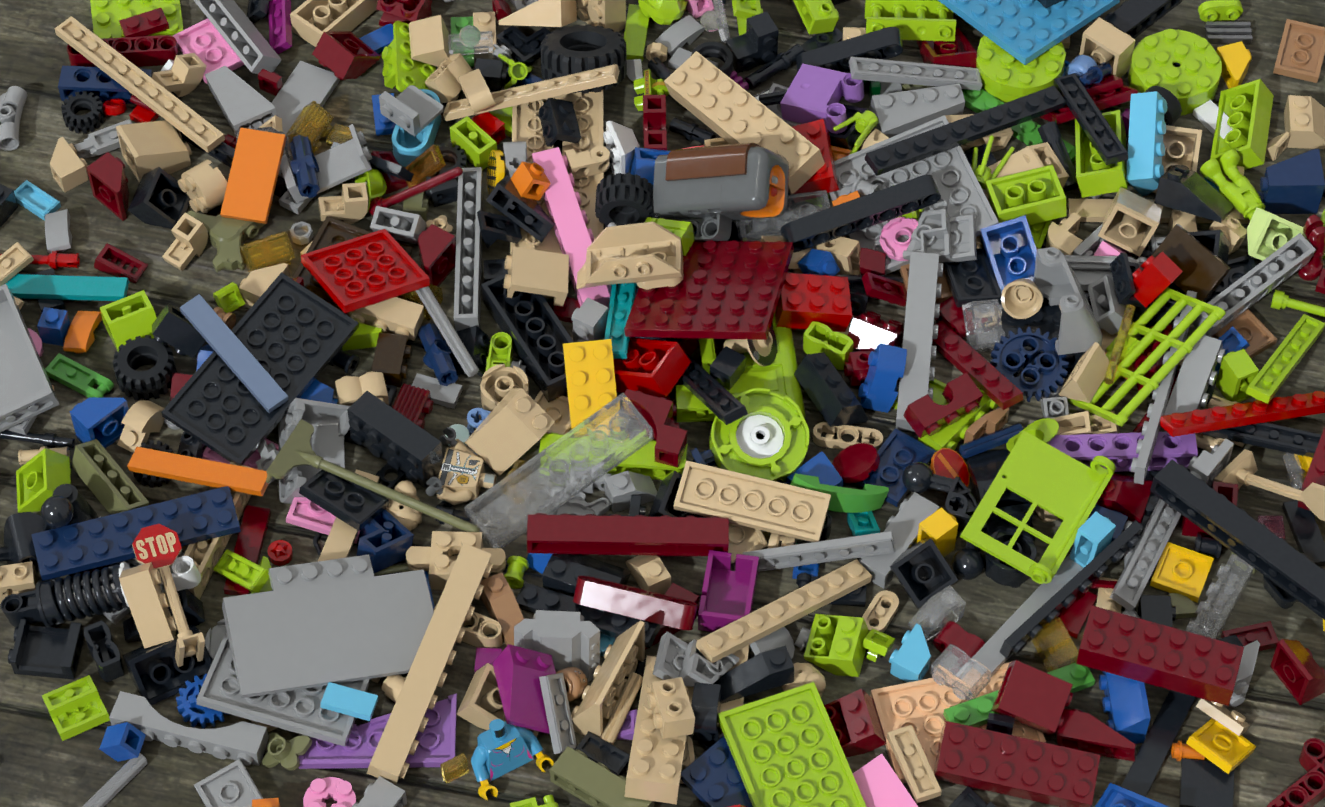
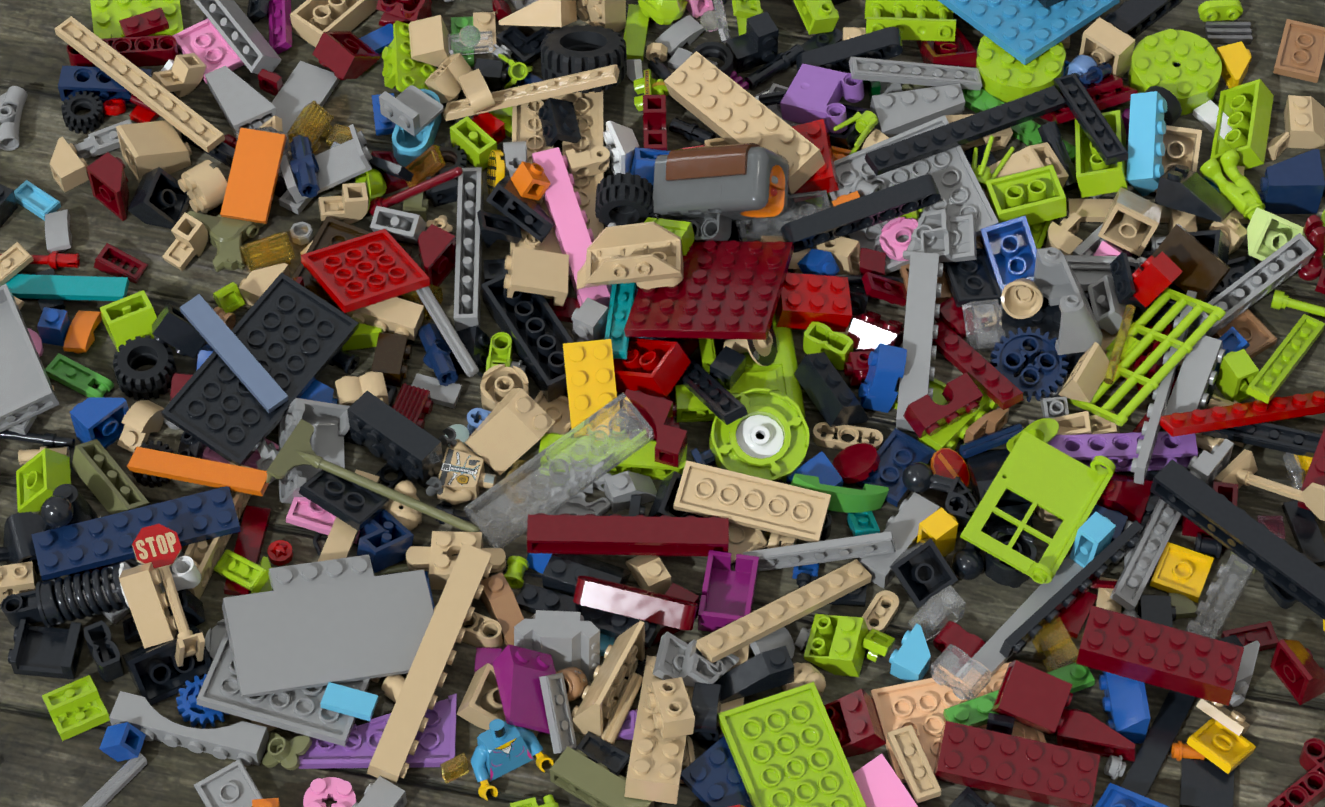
none -> light grey plate [1104,755,1126,780]

